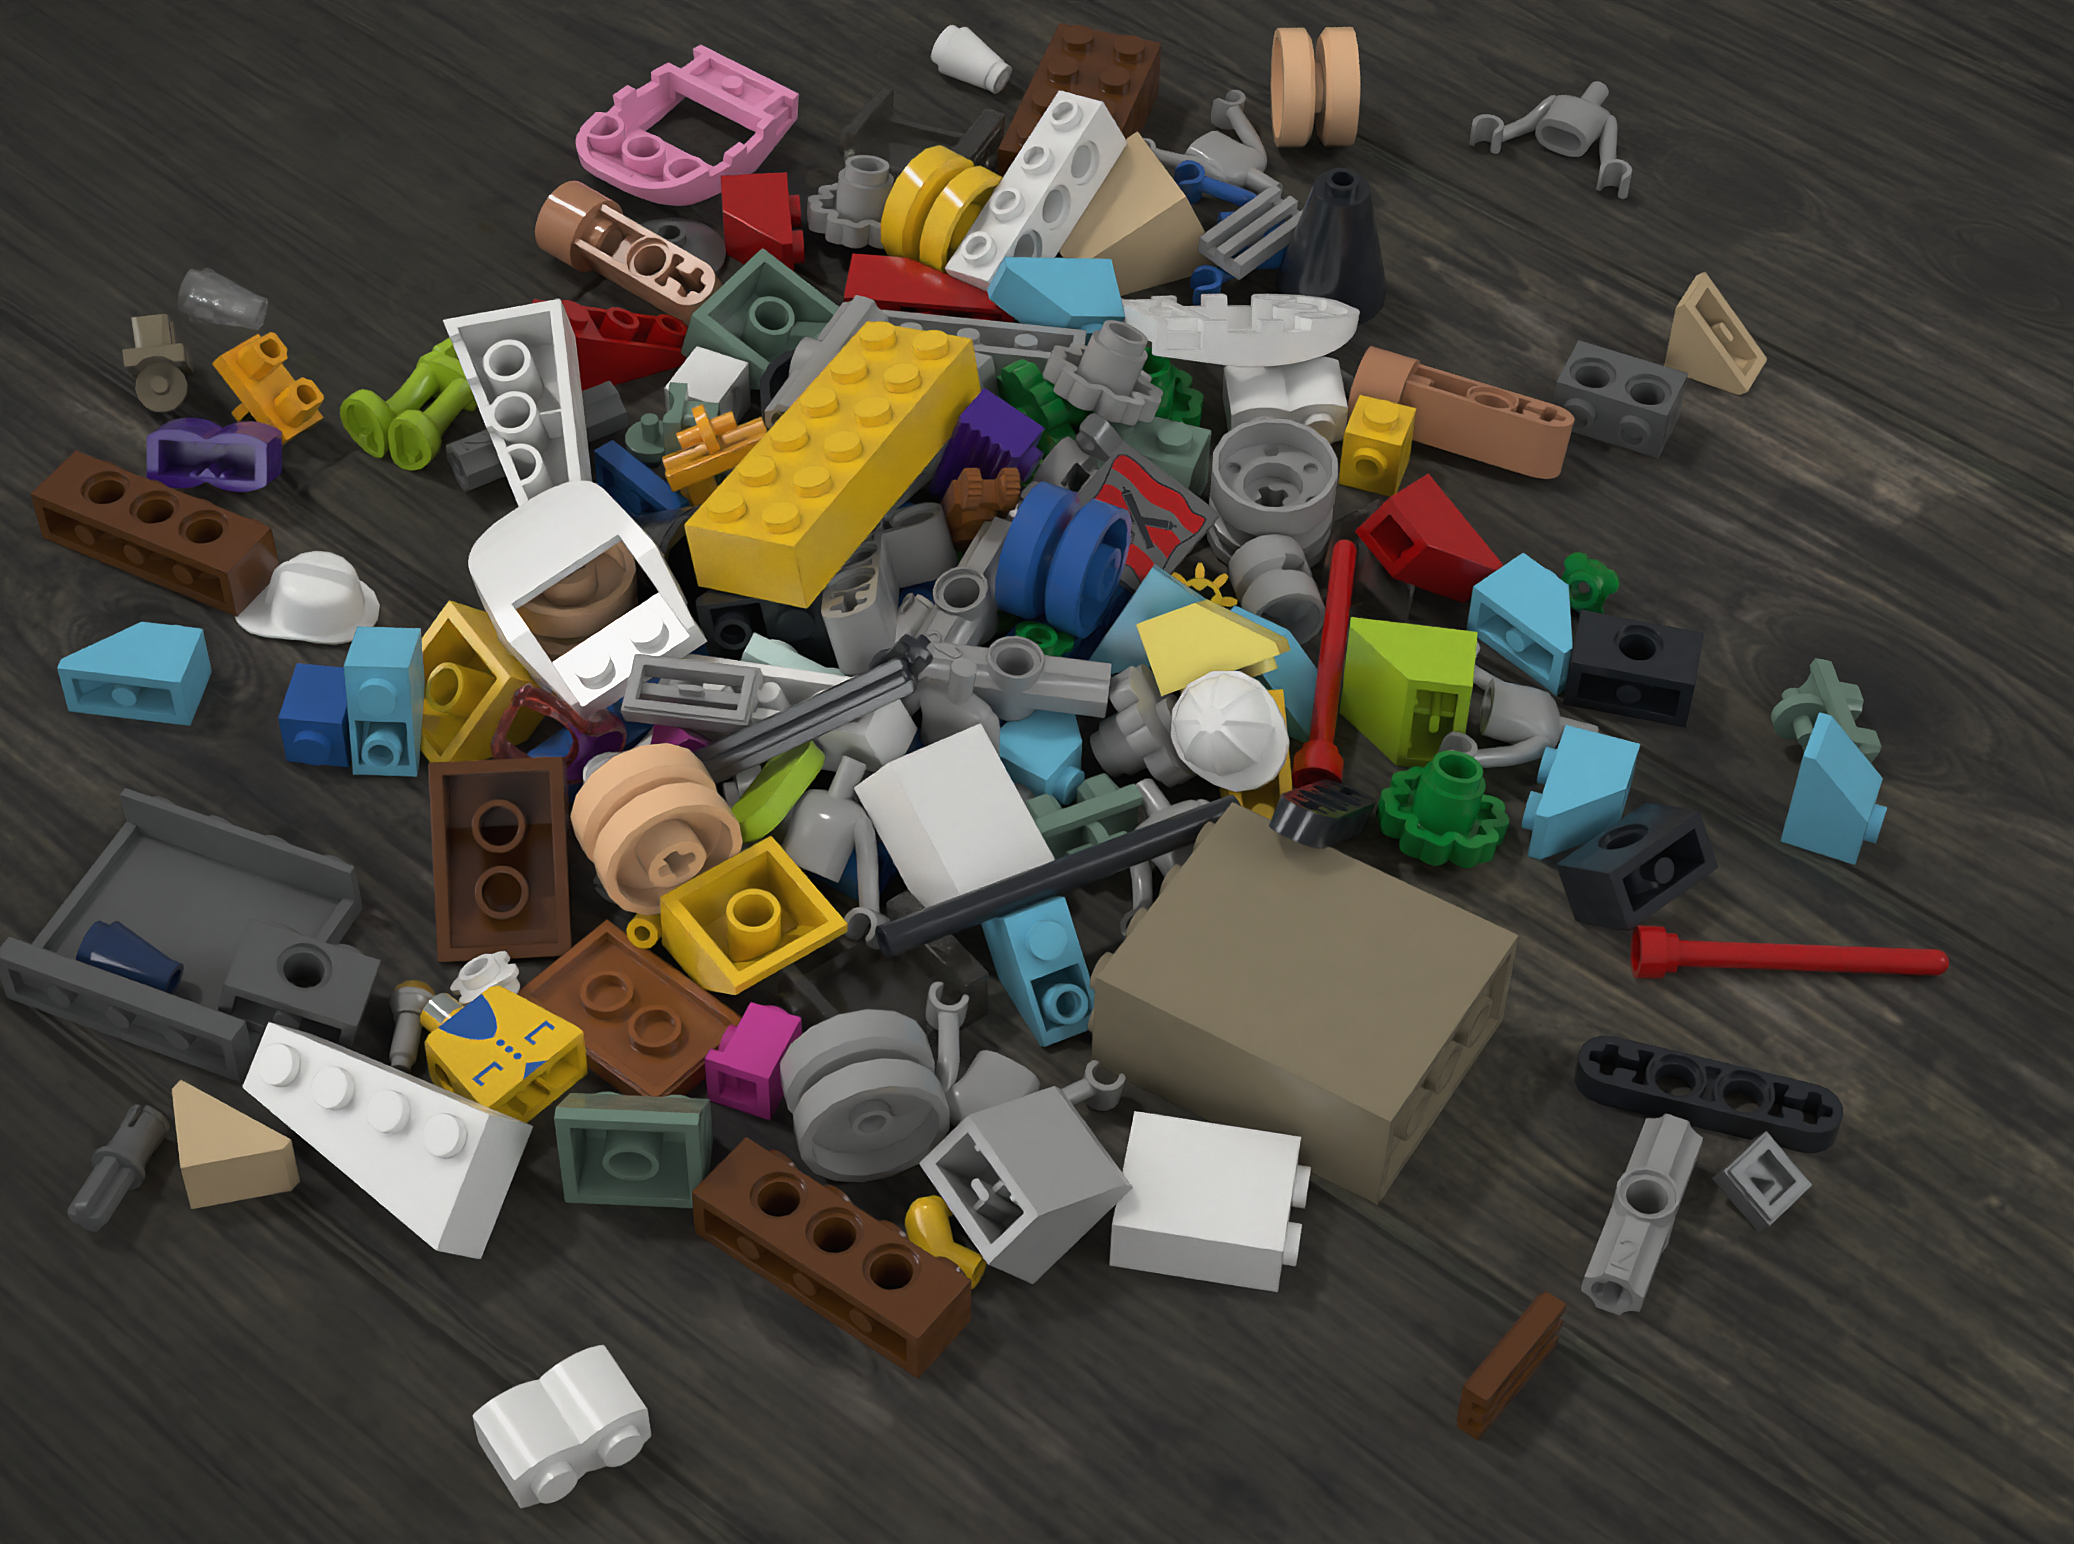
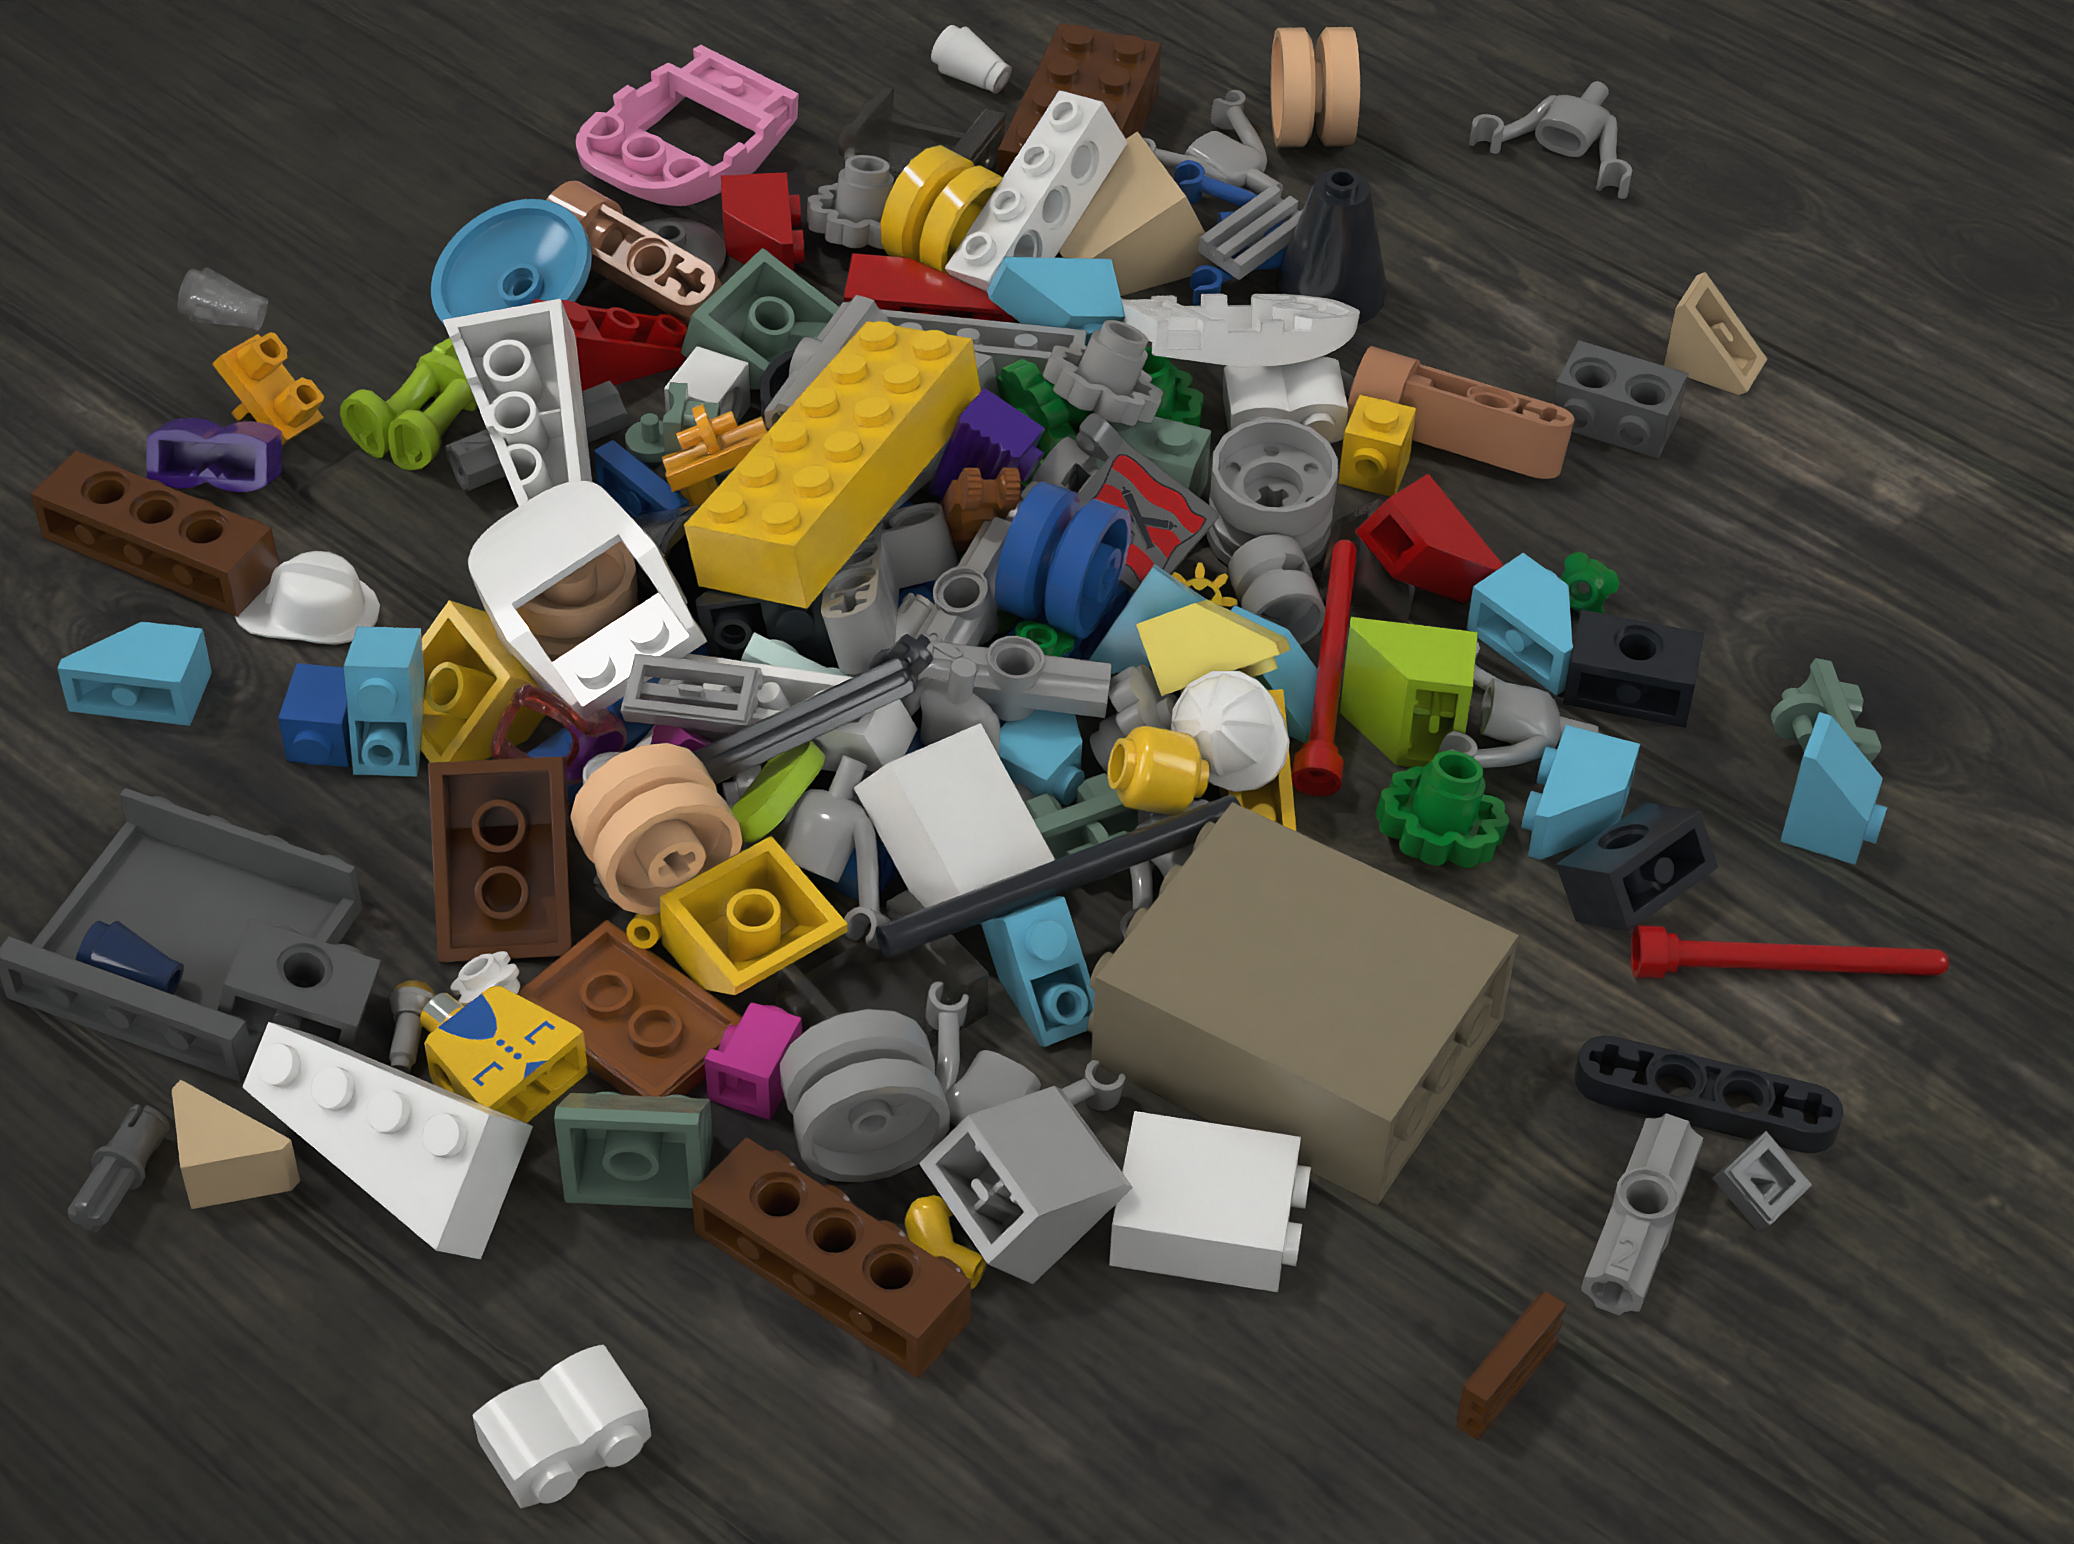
dark tan hips [122,314,193,413] -> none
black beam [1269,779,1376,849] -> none
none -> dark azure dish [431,199,592,324]
none -> yellow head [1107,726,1209,815]

